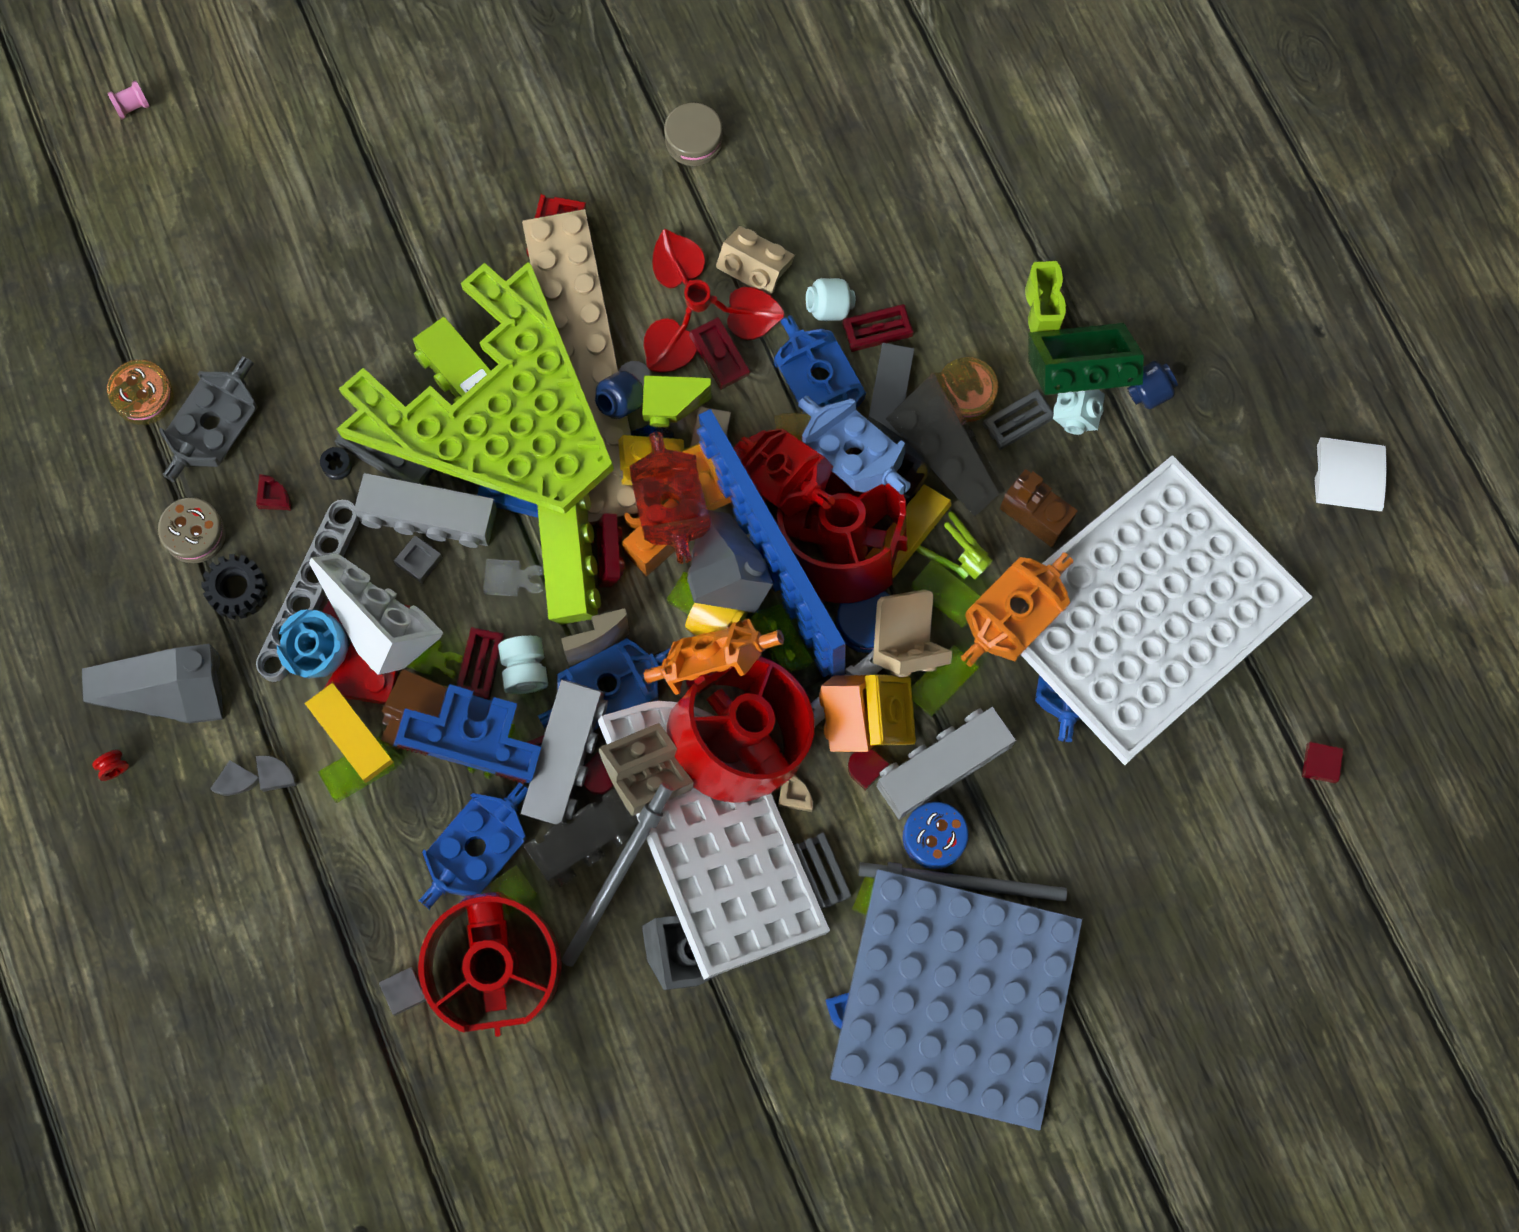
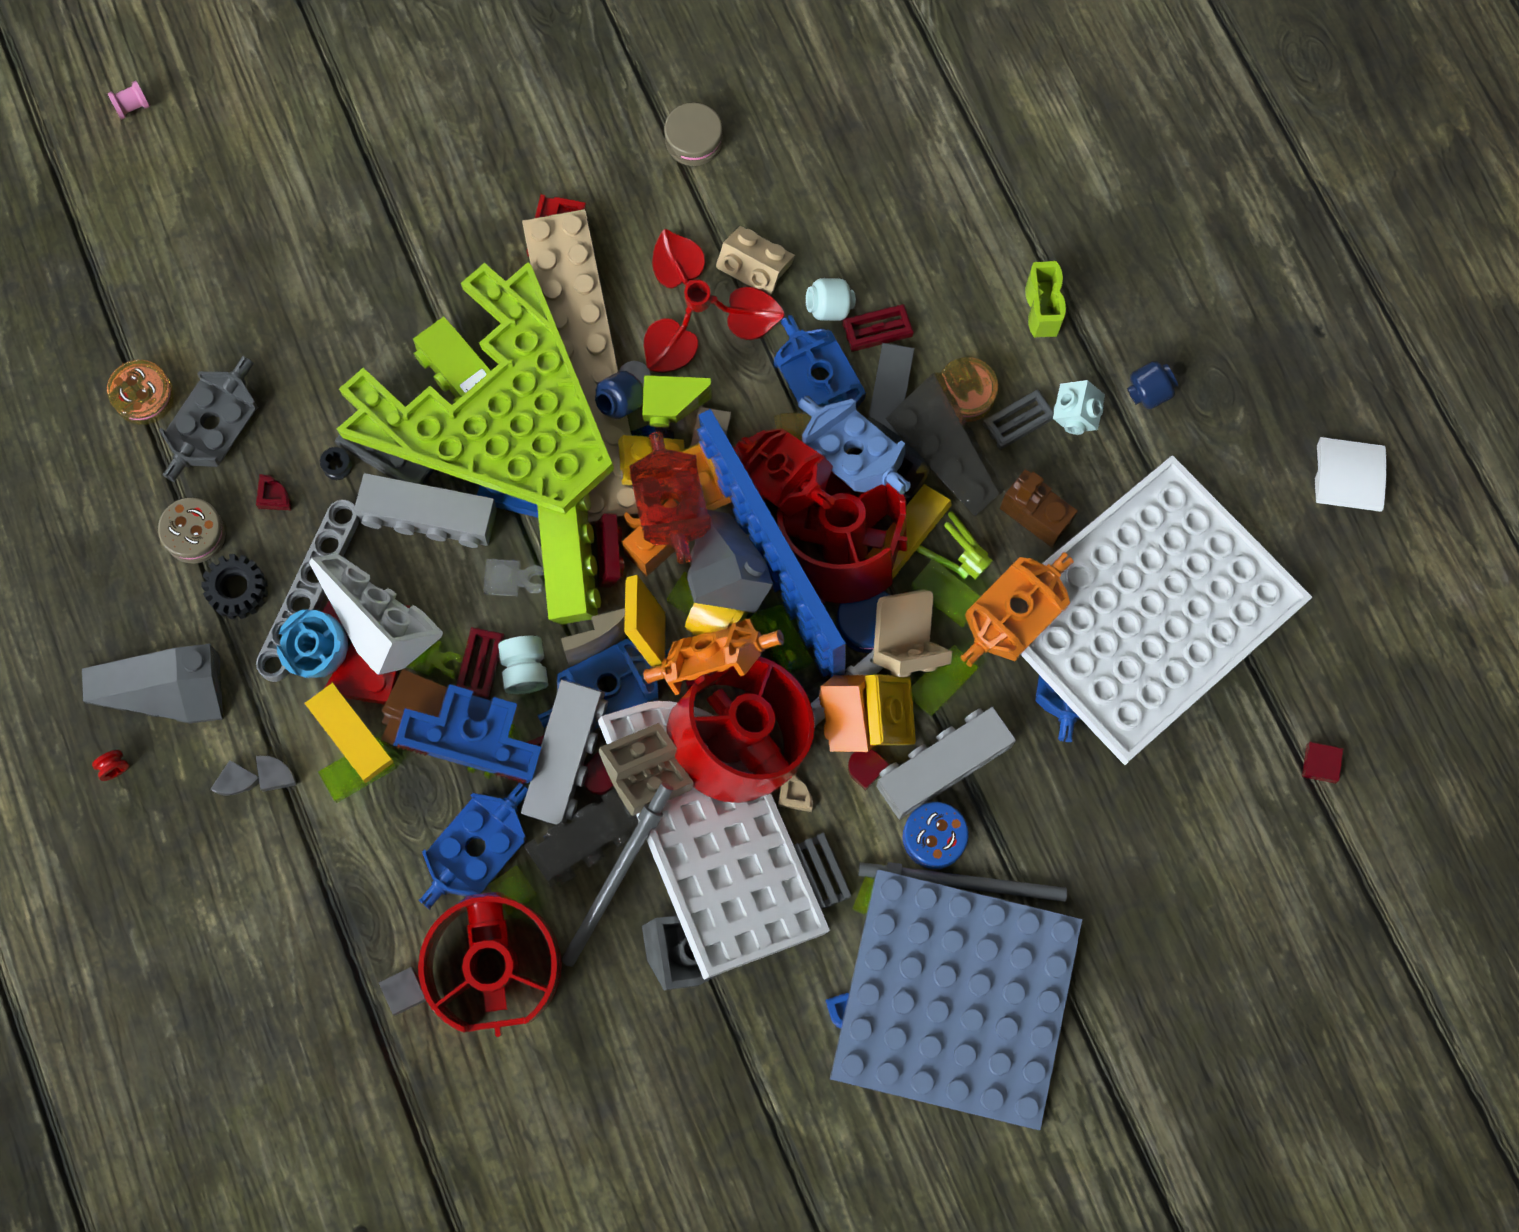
flat silver tile [394,536,442,583] -> none
dark red plate [689,317,750,390] -> none
dark green window [1028,323,1144,395] -> none
none -> yellow tile [624,574,665,668]

